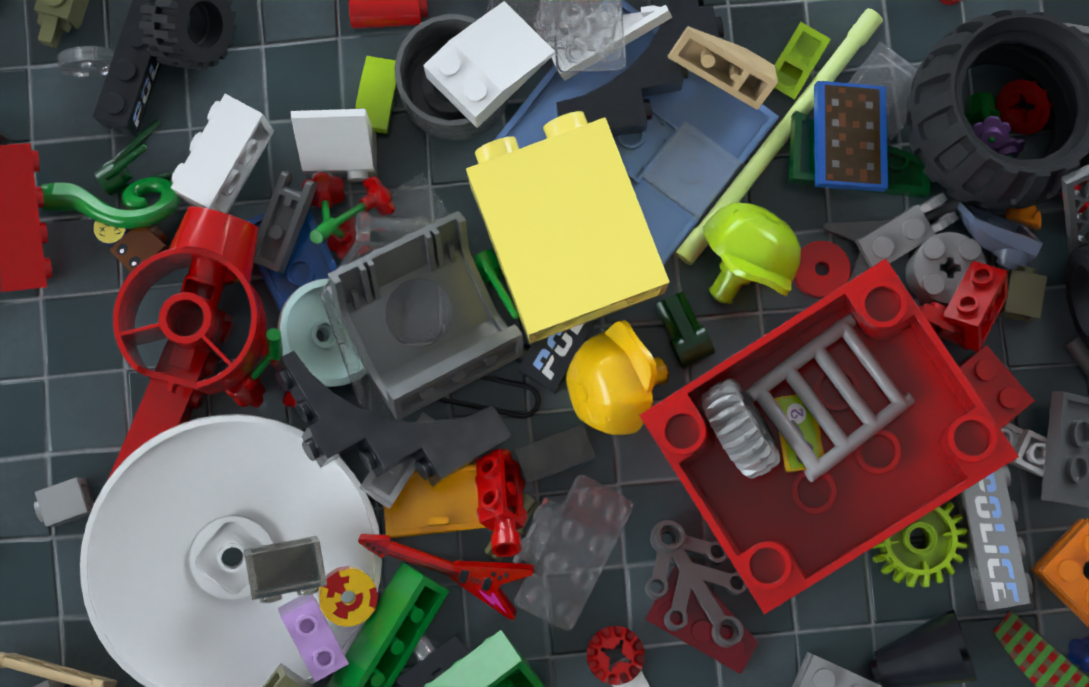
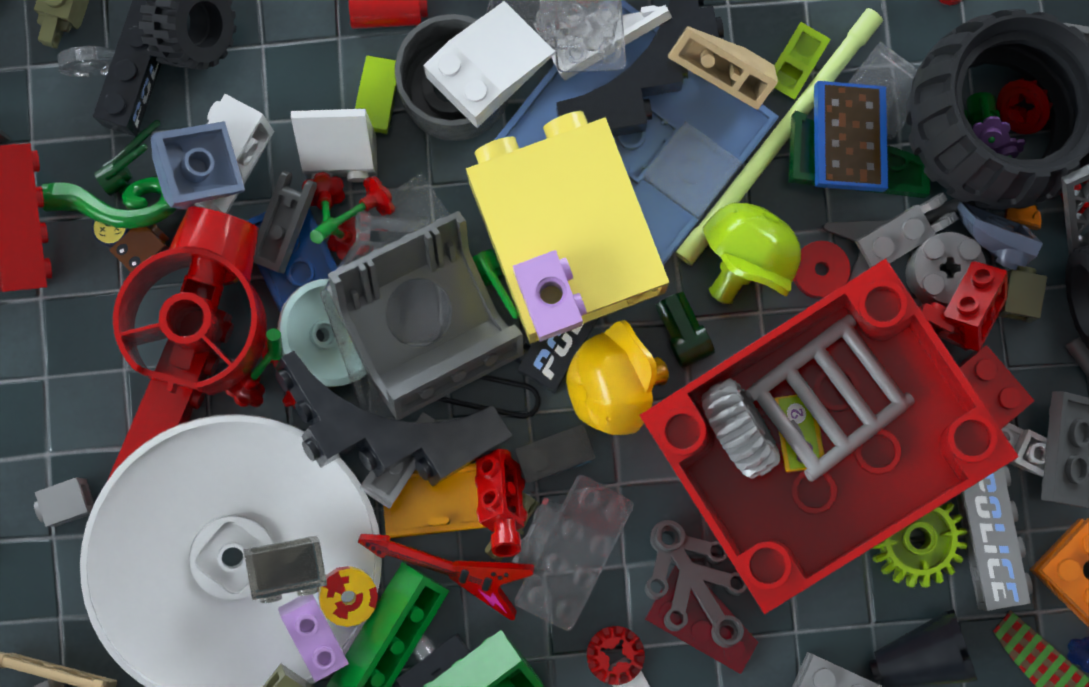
none -> sand blue slope [151,121,245,209]
none -> lavender brick [513,250,587,342]

